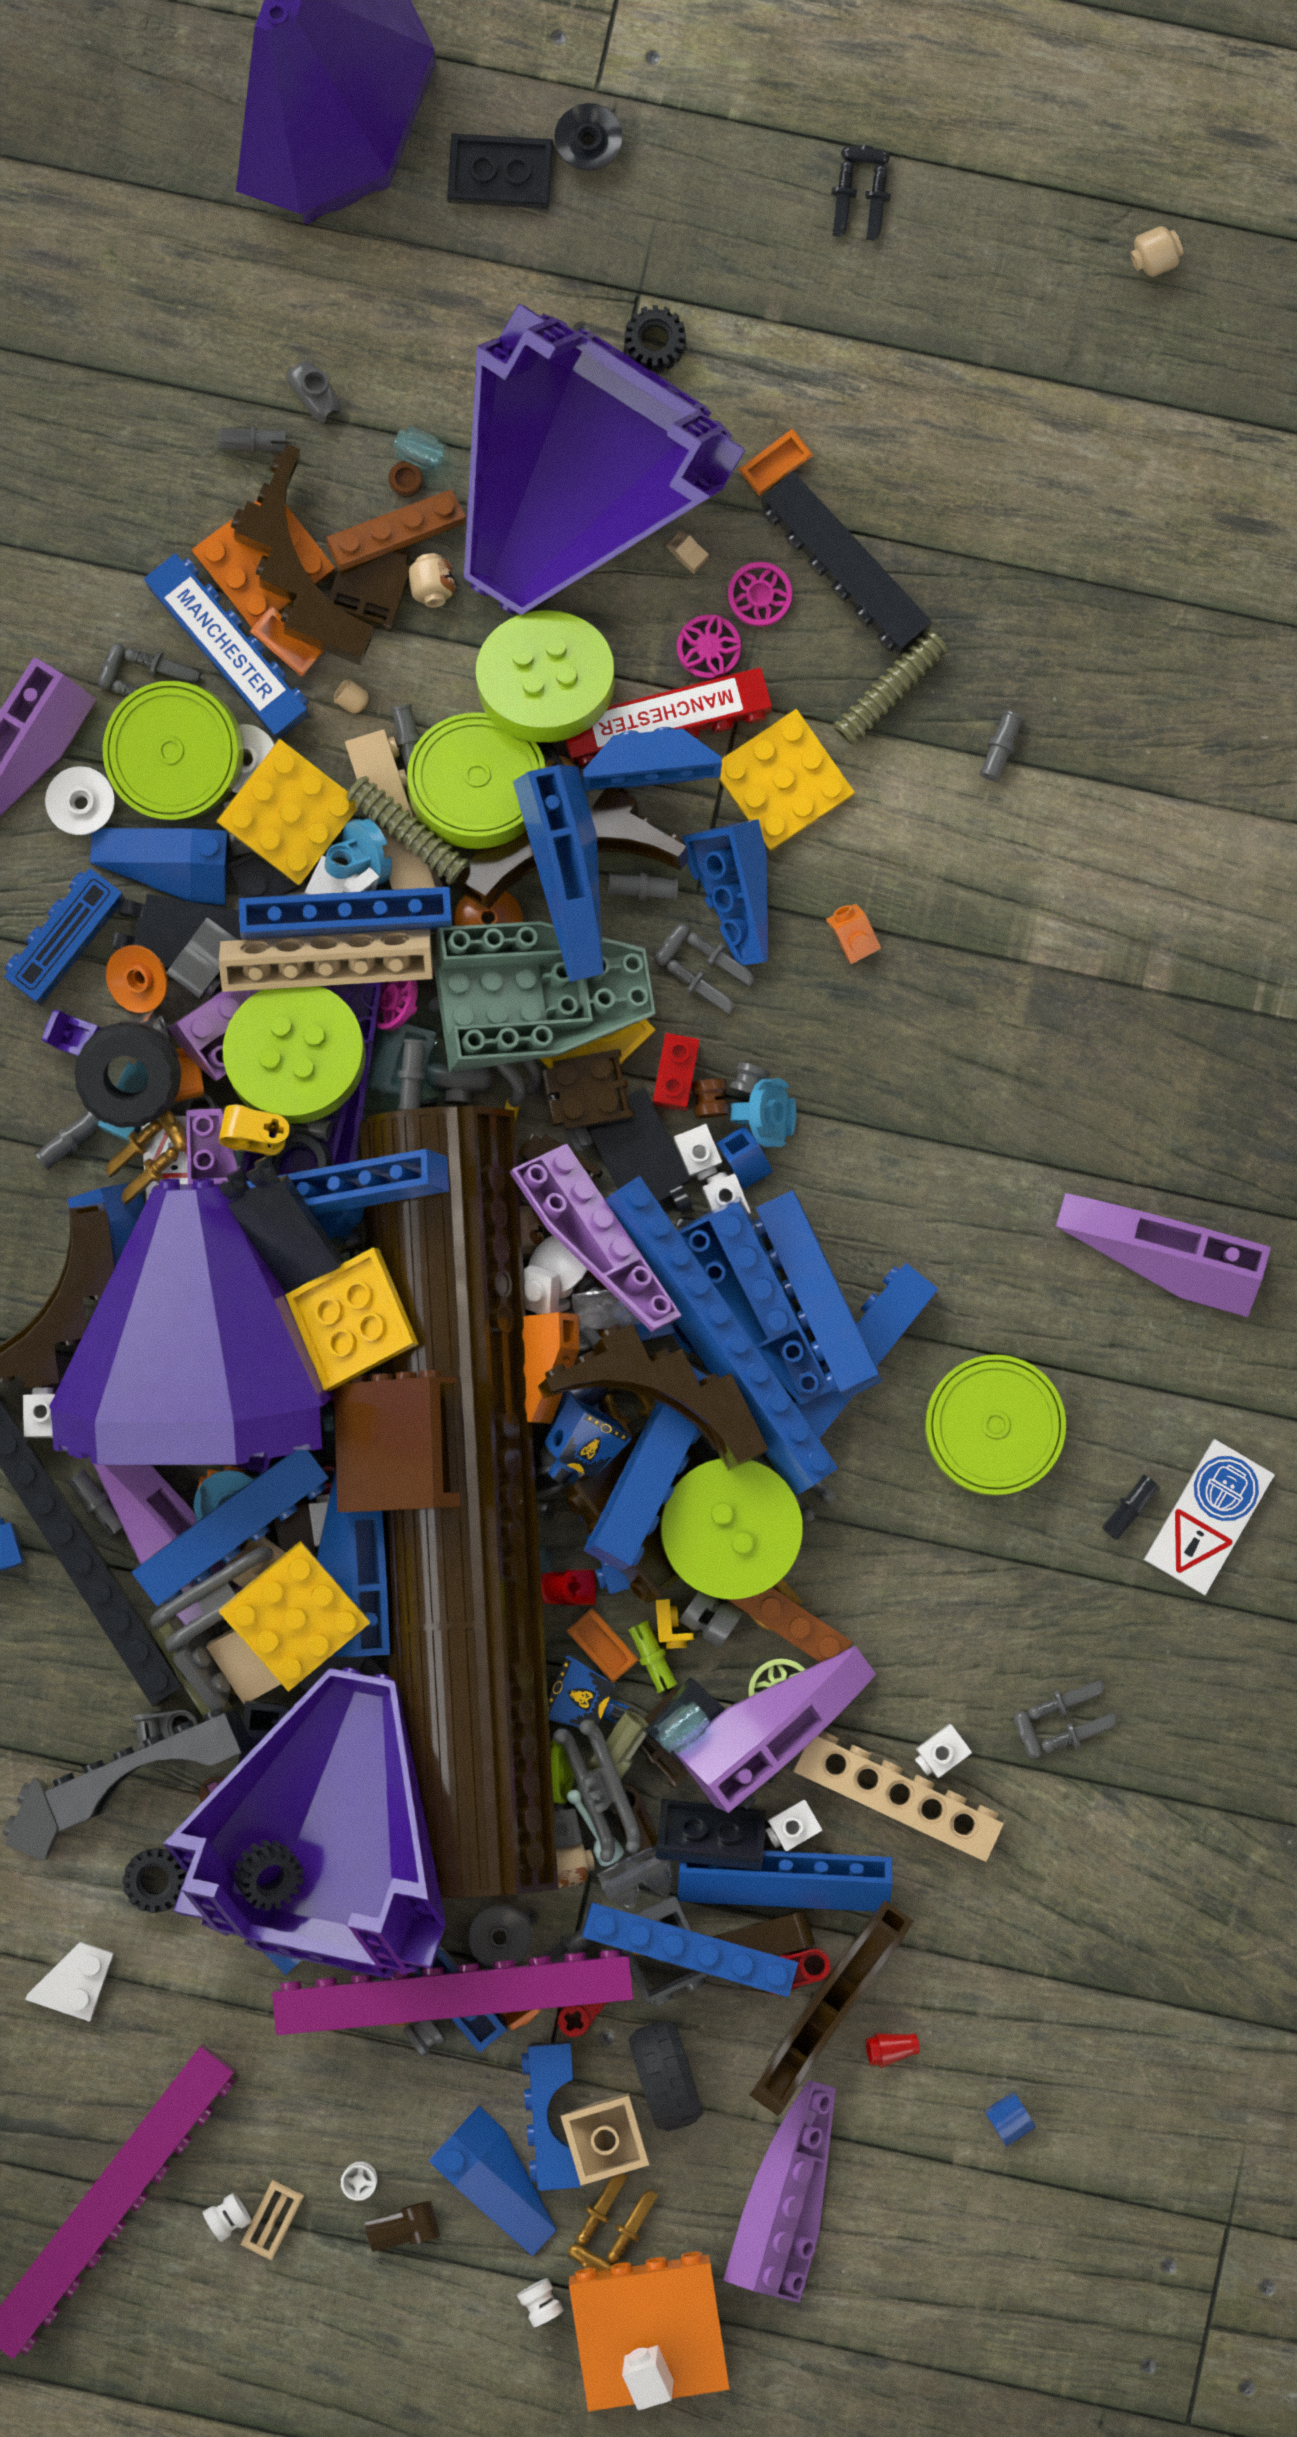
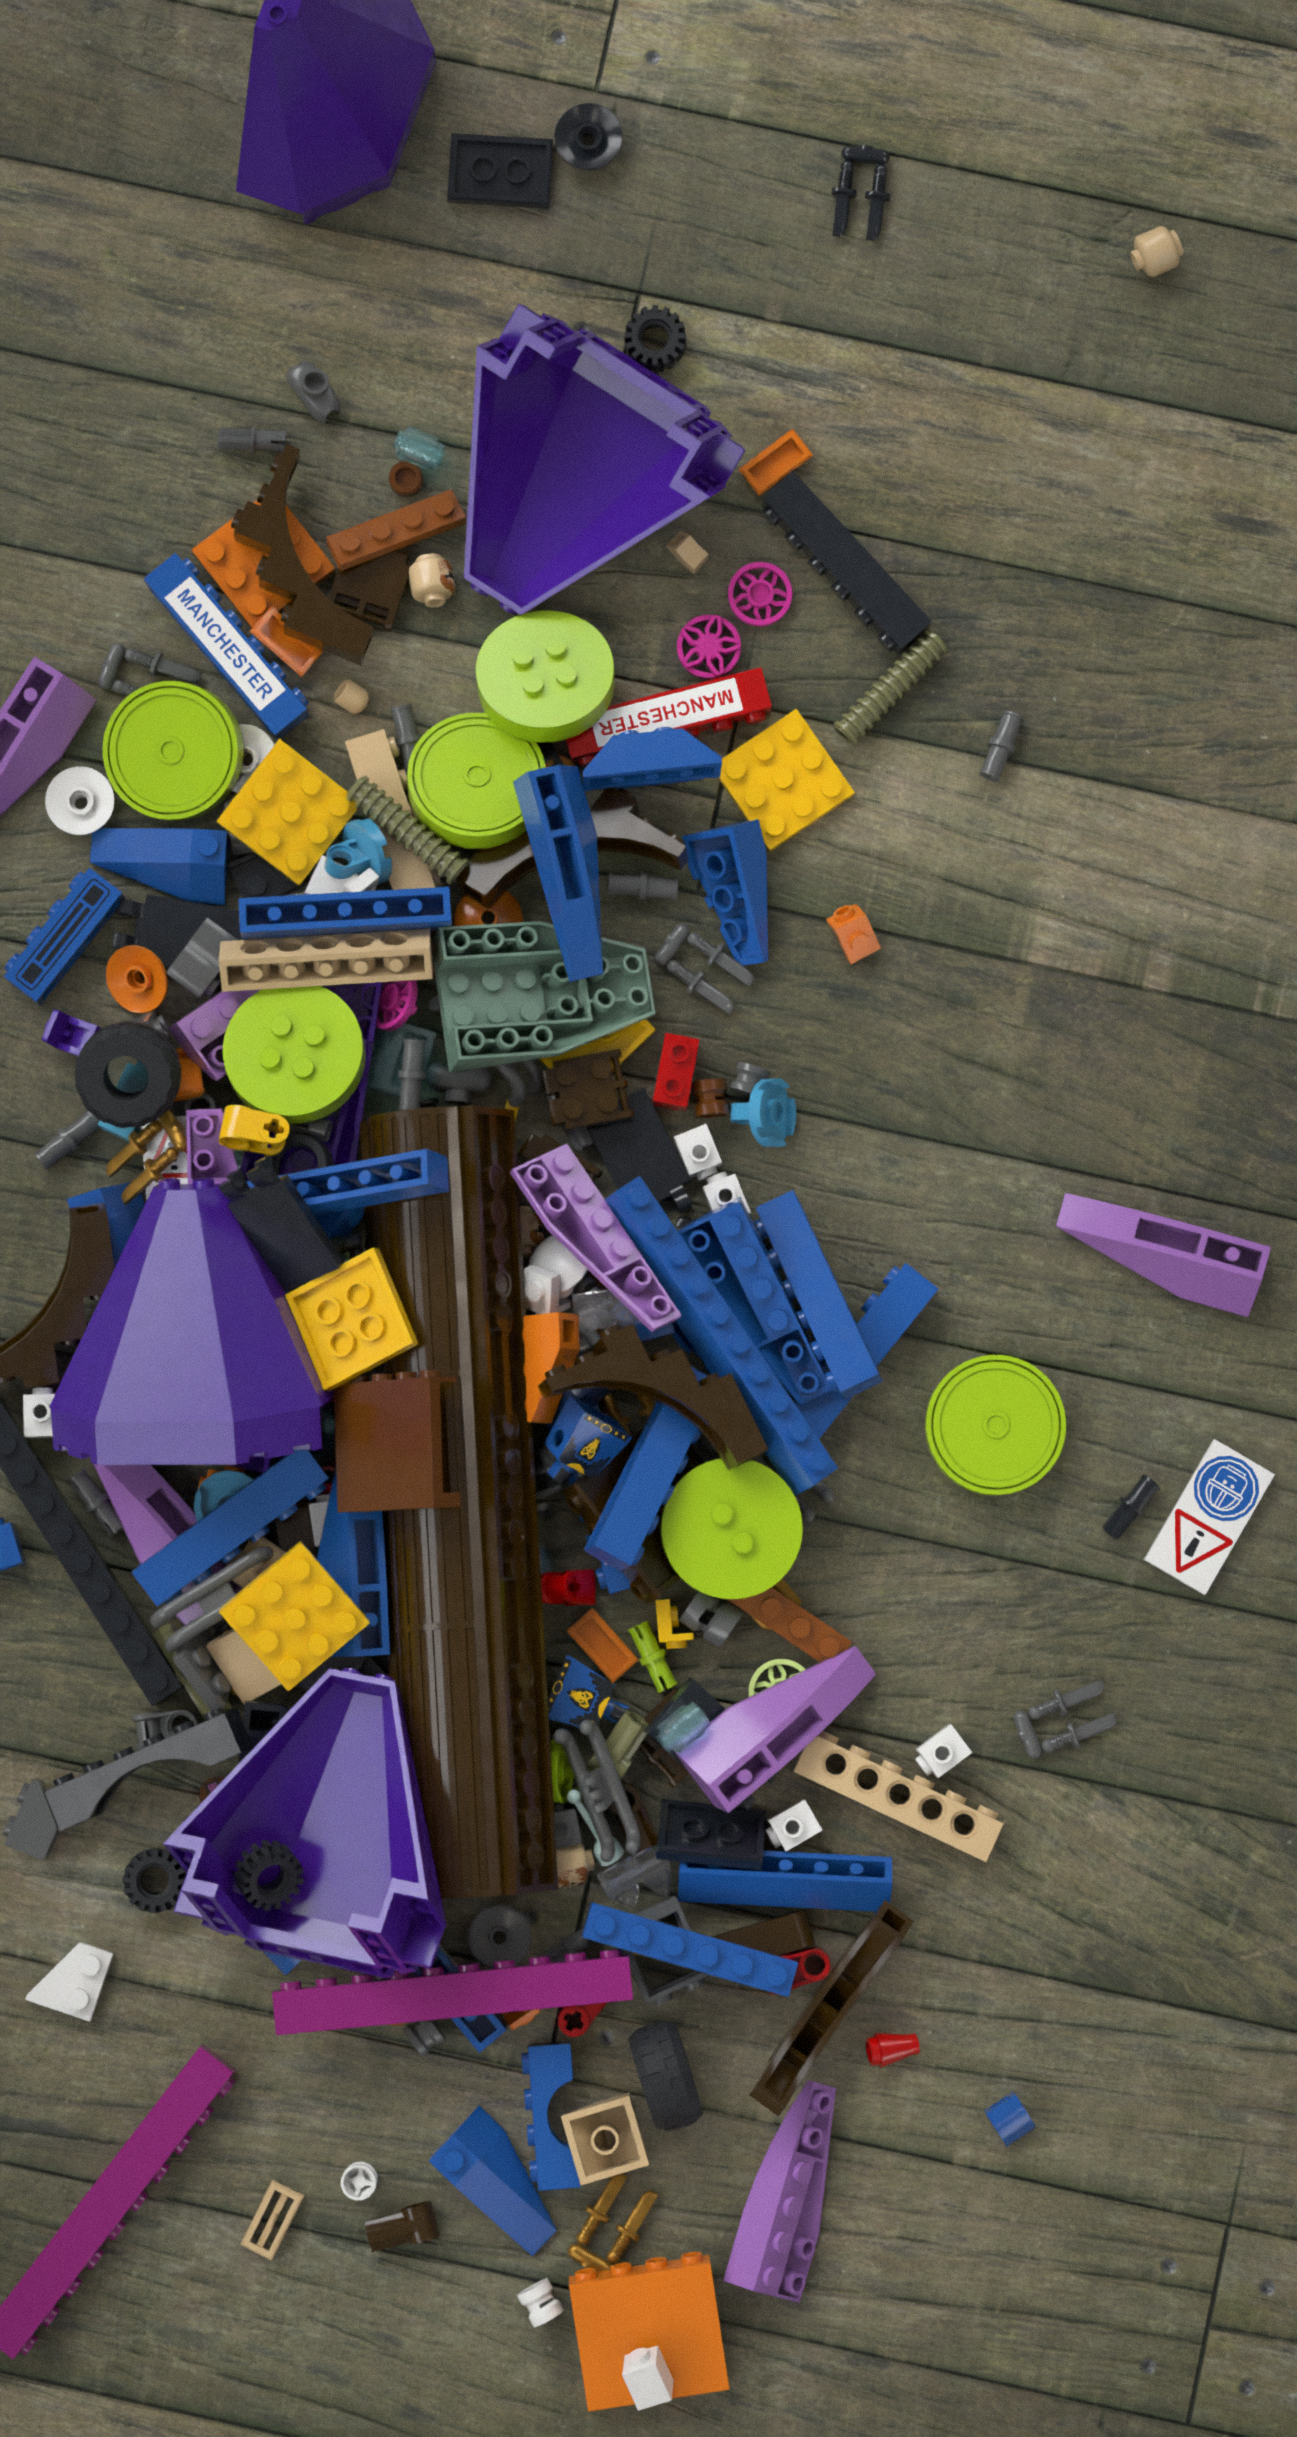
white wheel [203,2192,252,2242] -> none
blue brick [715,1126,773,1190] -> none

